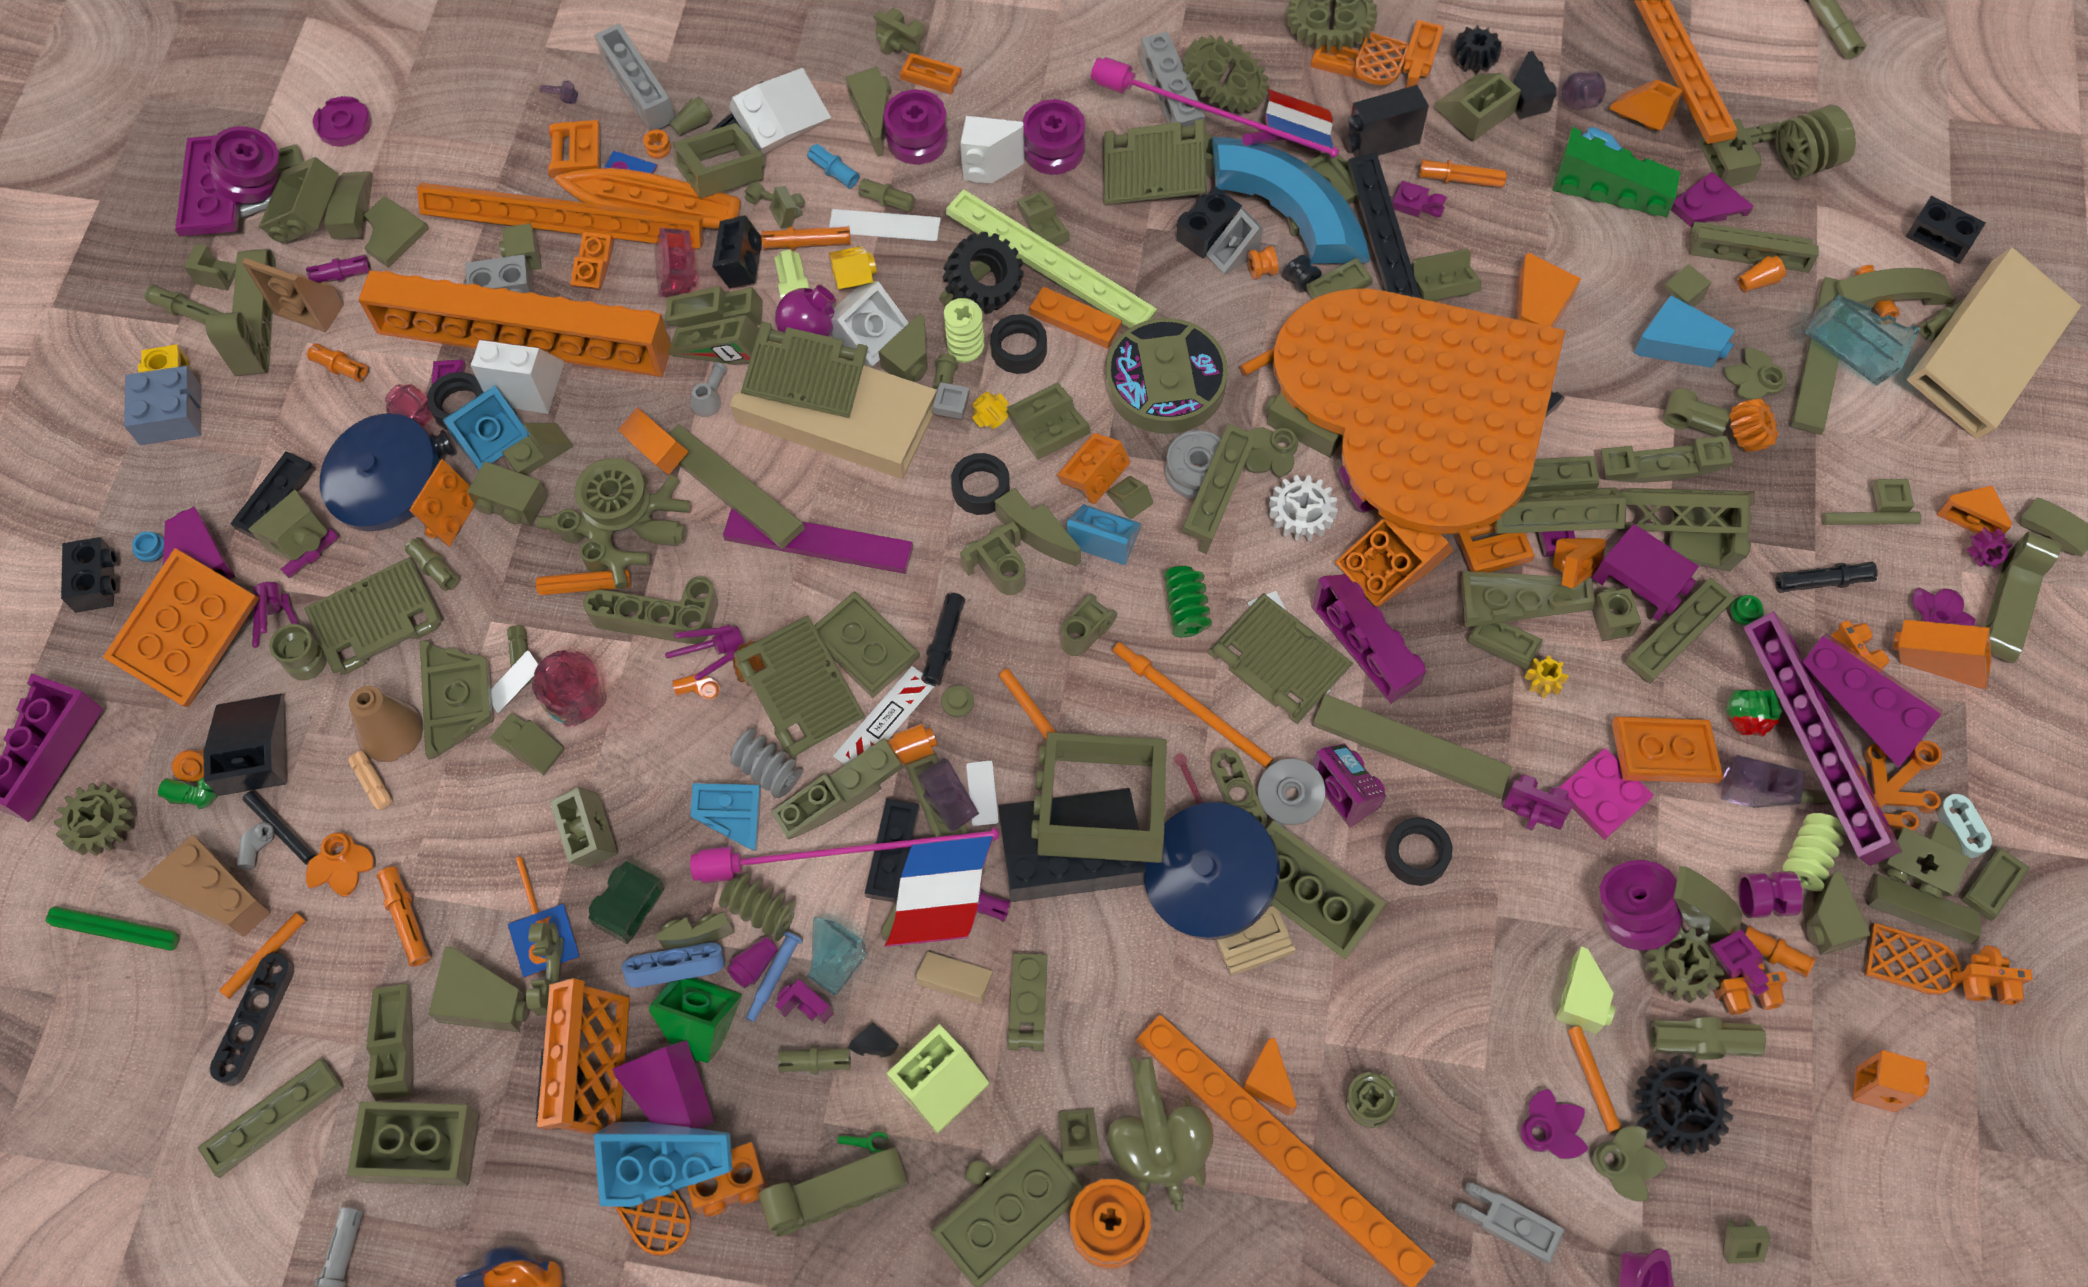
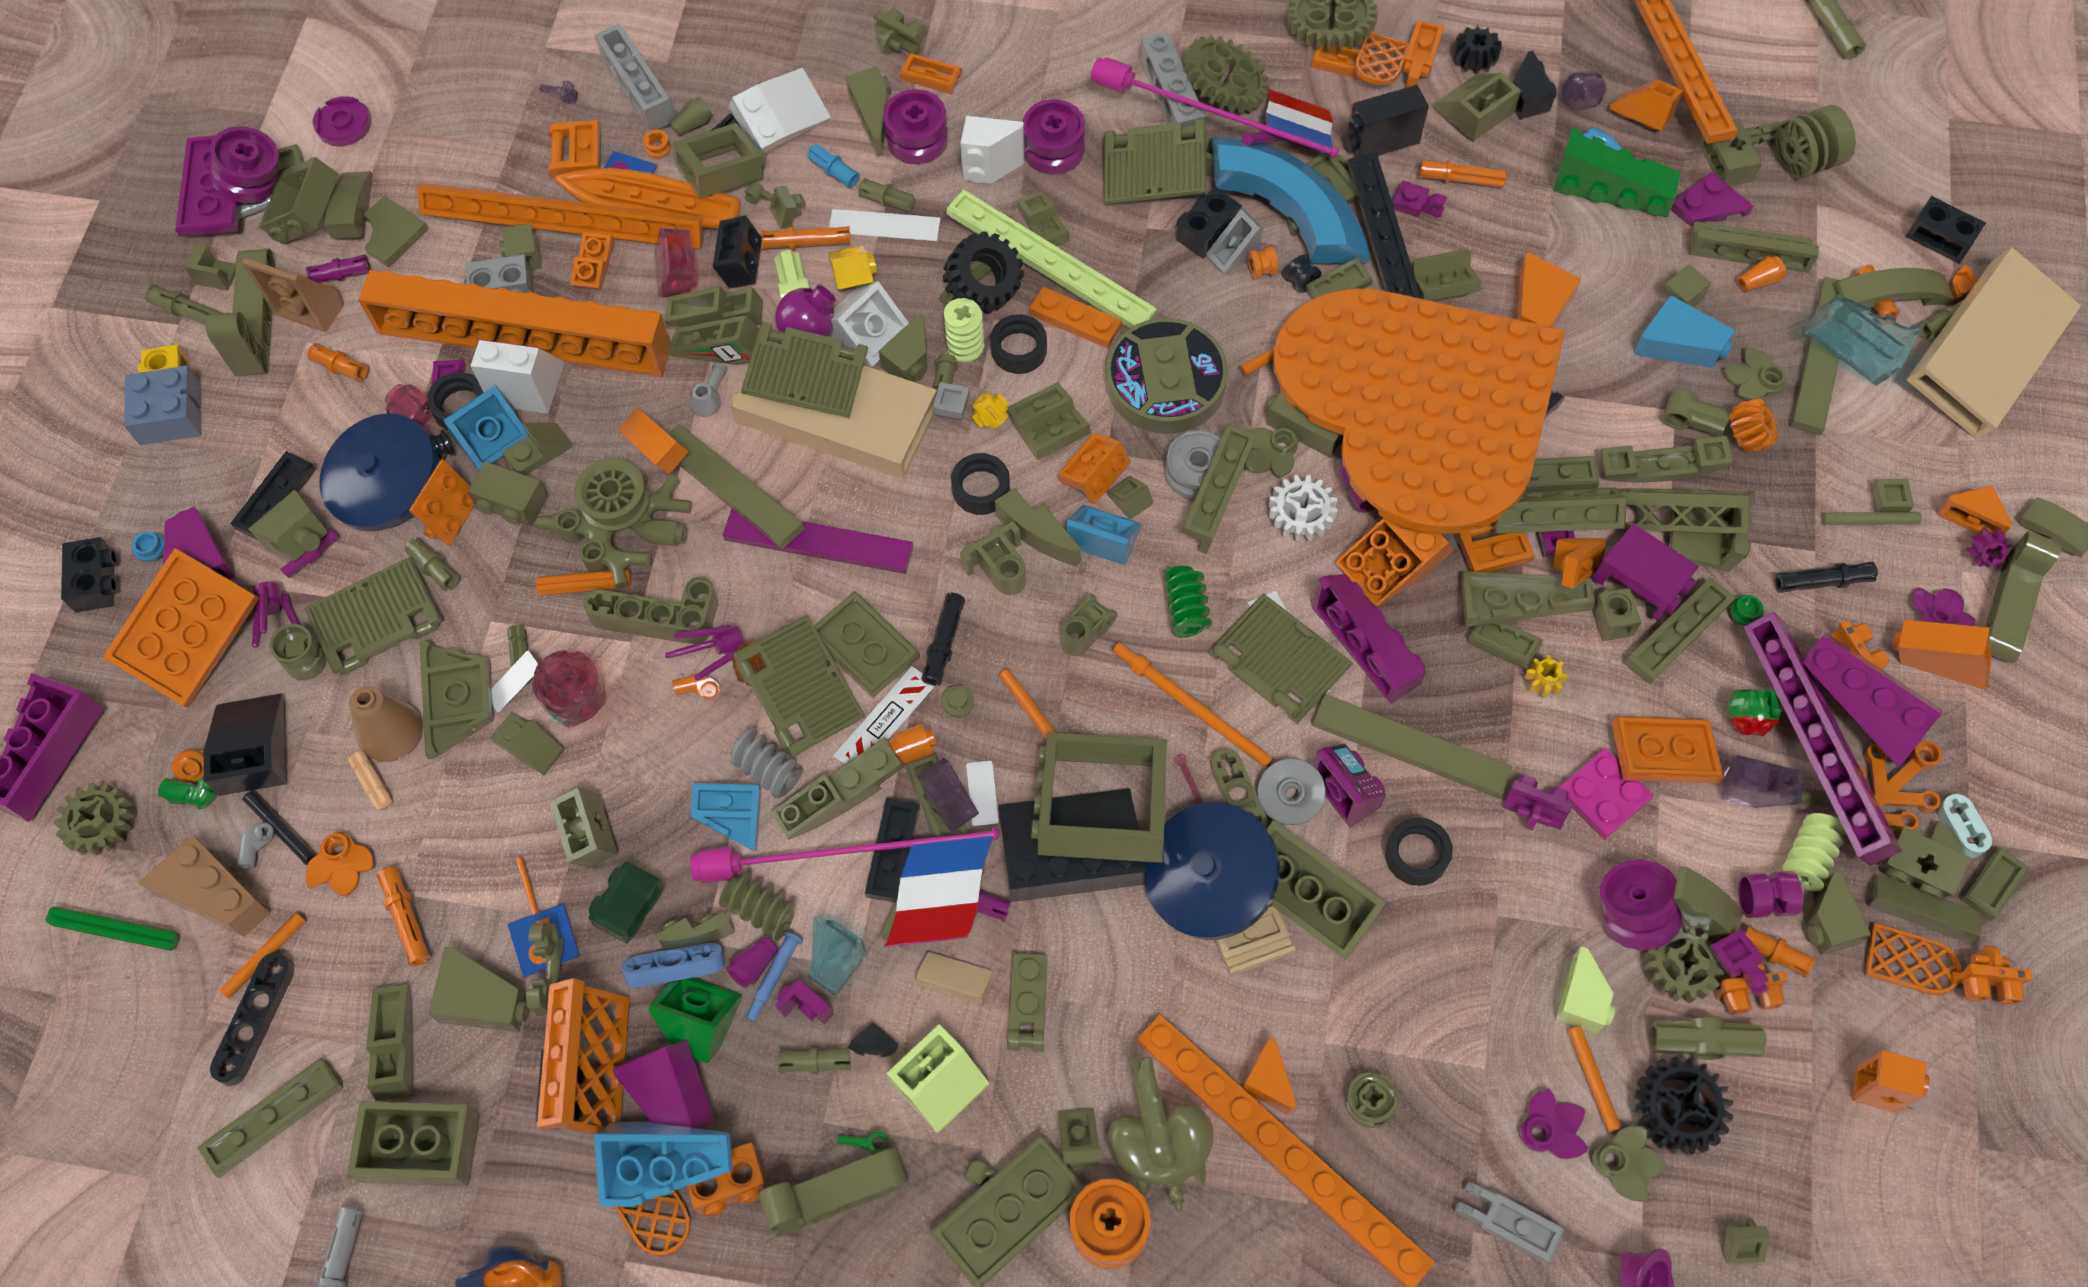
none -> orange tile [1950,264,1979,303]

